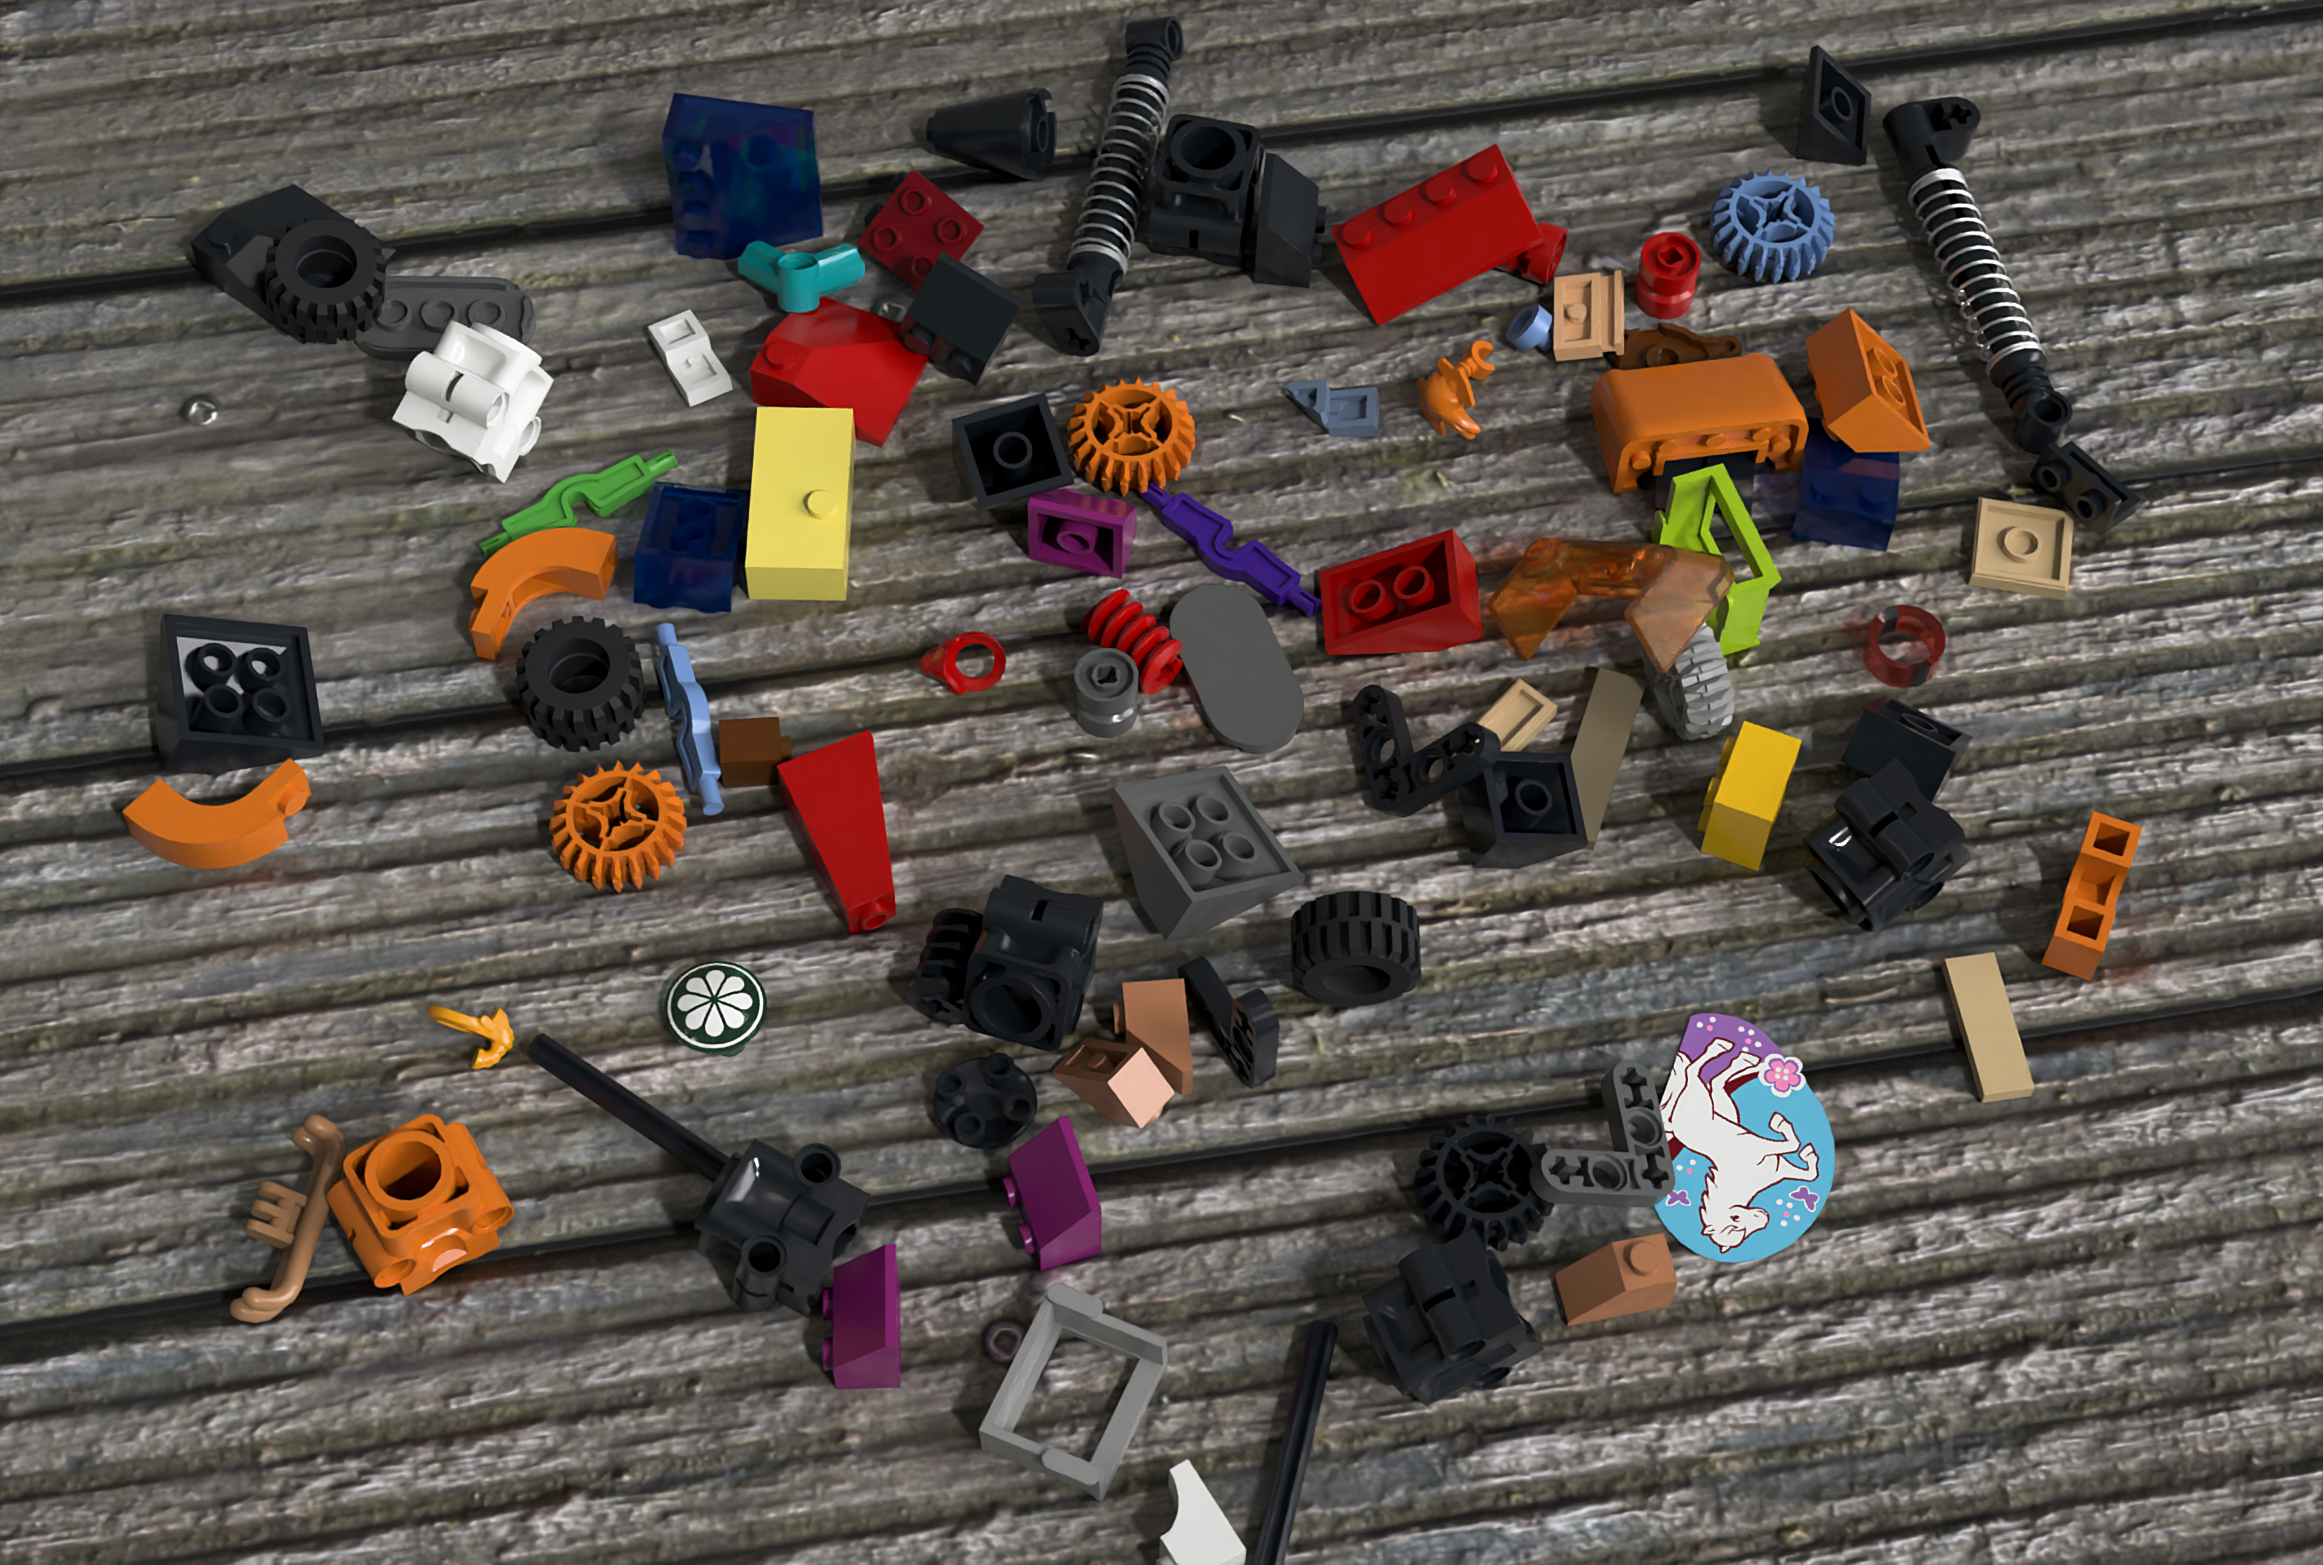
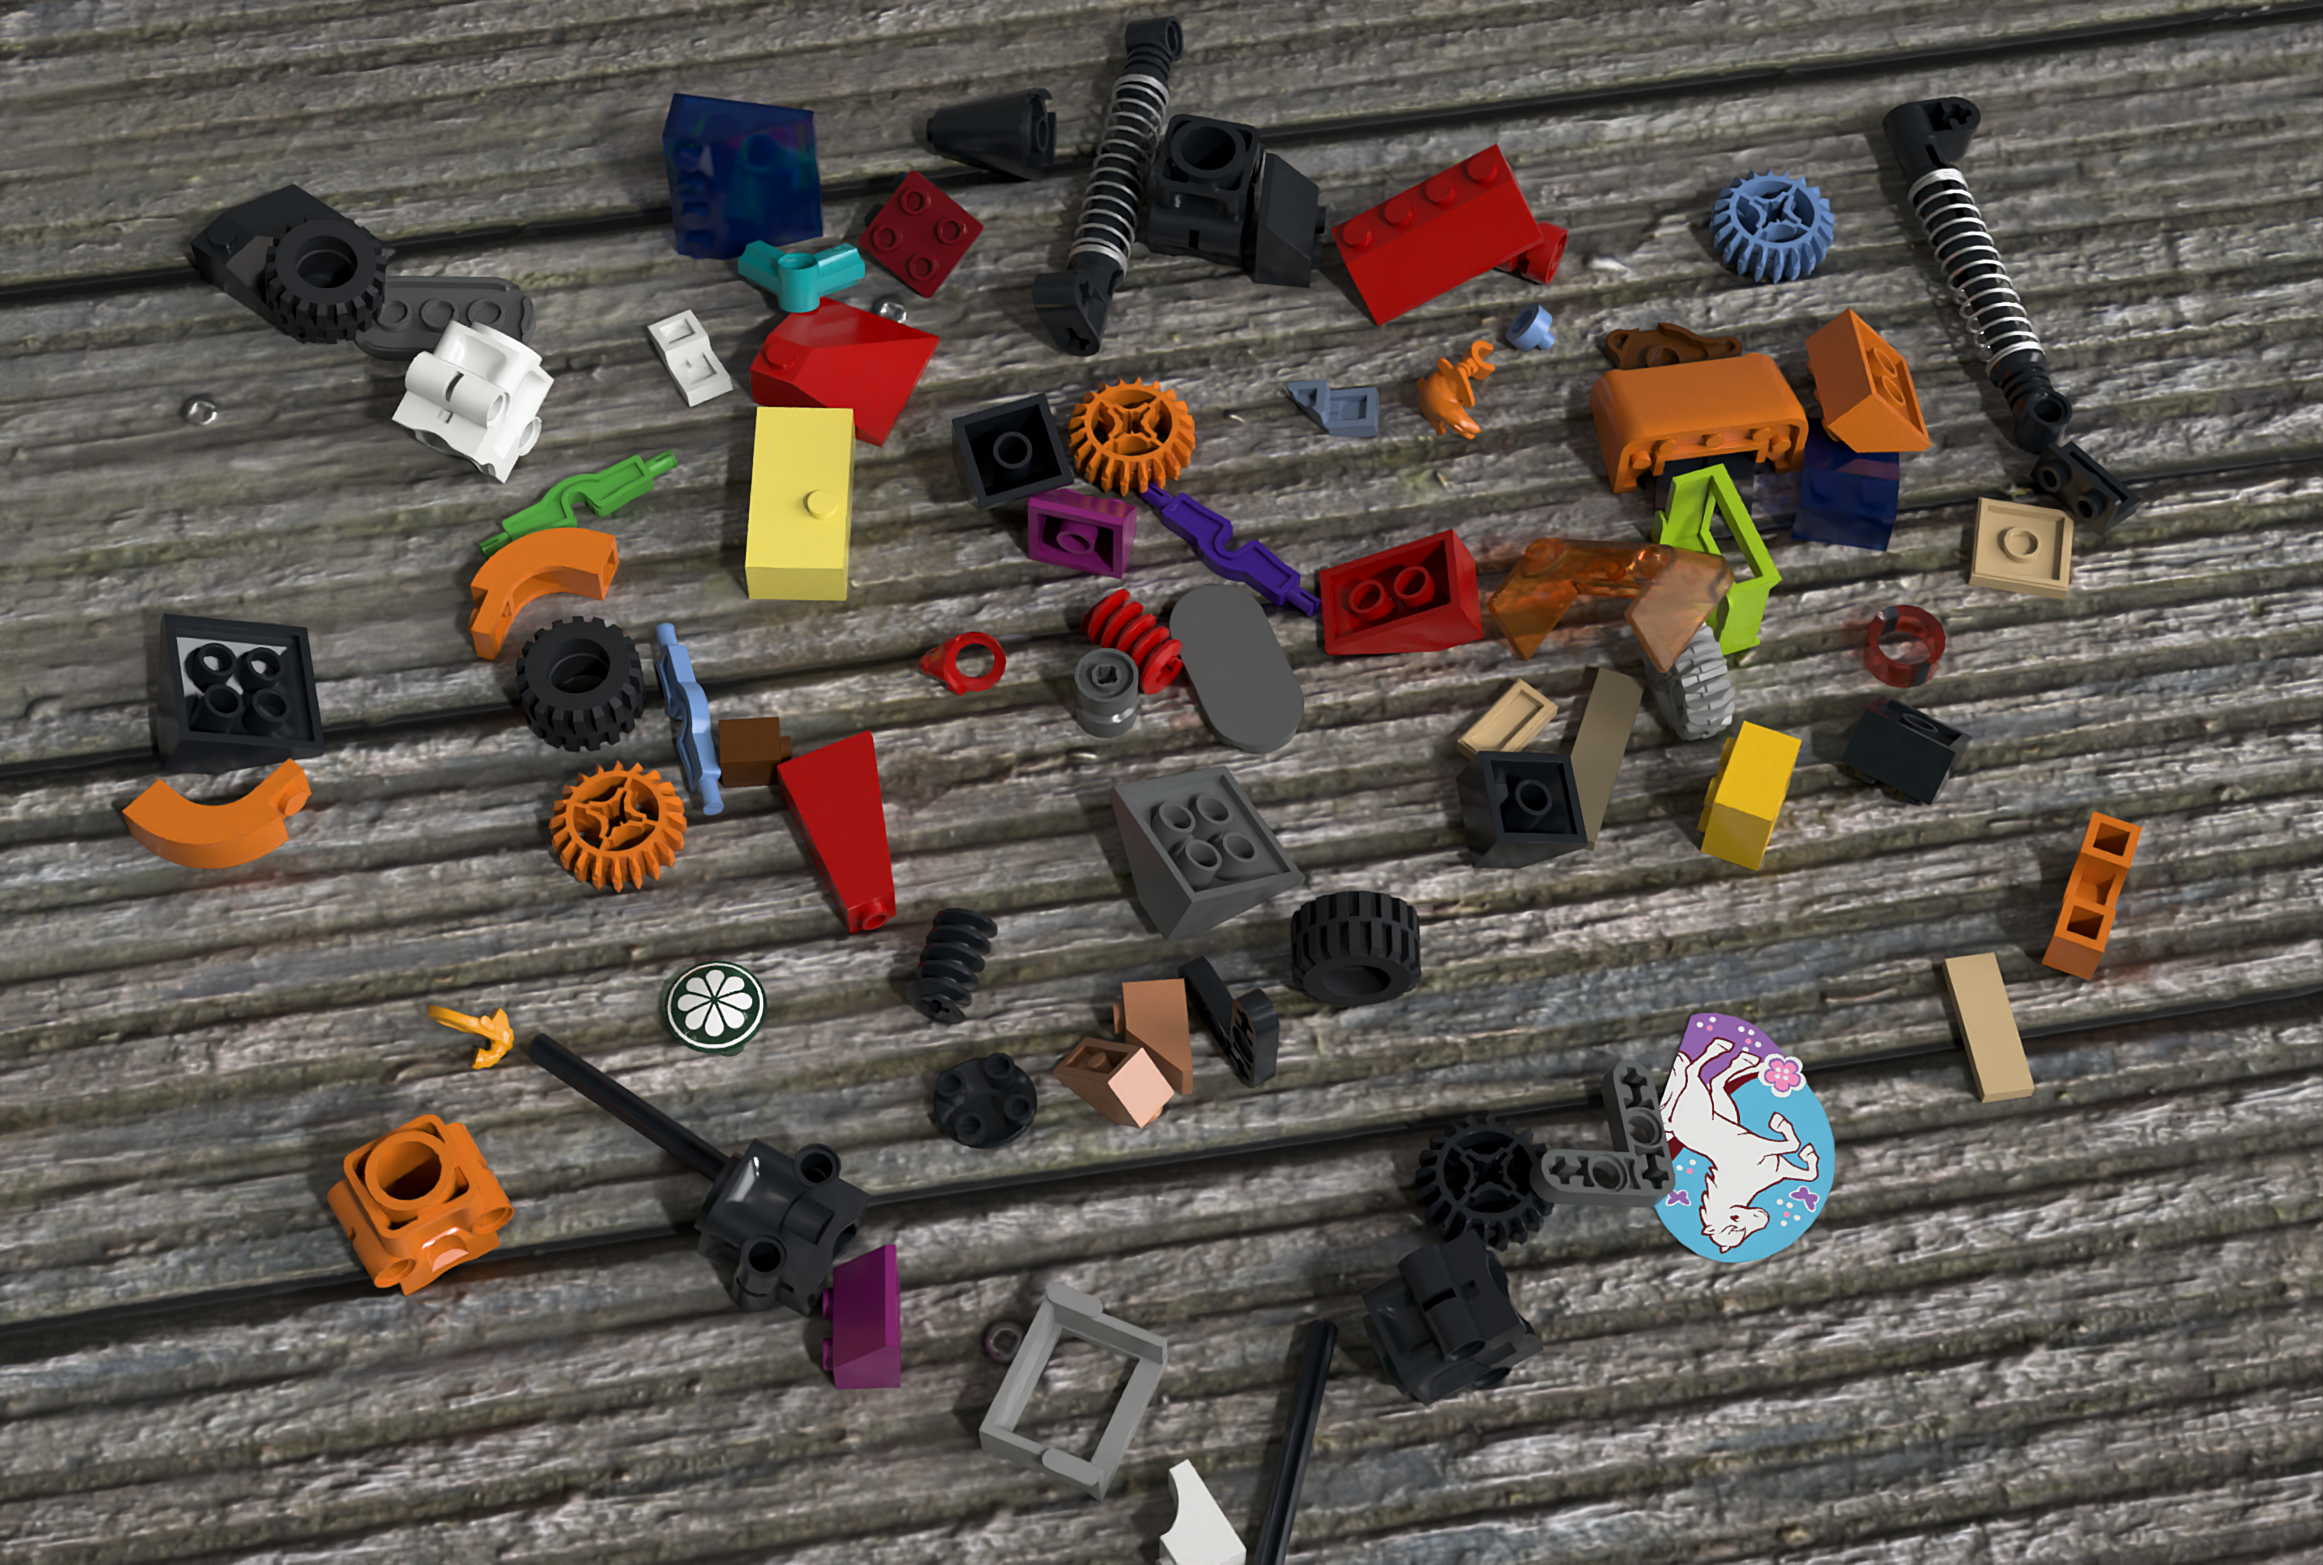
medium nougat piece [230,1114,347,1323] -> none
clear blue slope [633,481,751,614] -> none
black slope [896,251,1024,386] -> none
black piece [961,874,1105,1052] -> none
magenta slope [1001,1116,1102,1271] -> none
black beam [1352,684,1501,818] -> none
light nougat plate [1554,270,1624,361] -> none
nougat slope [1554,1232,1678,1326] -> none
red wheel [1634,232,1701,319] -> none
black slope [1795,45,1871,167] -> none
black piece [1803,757,1971,933] -> none

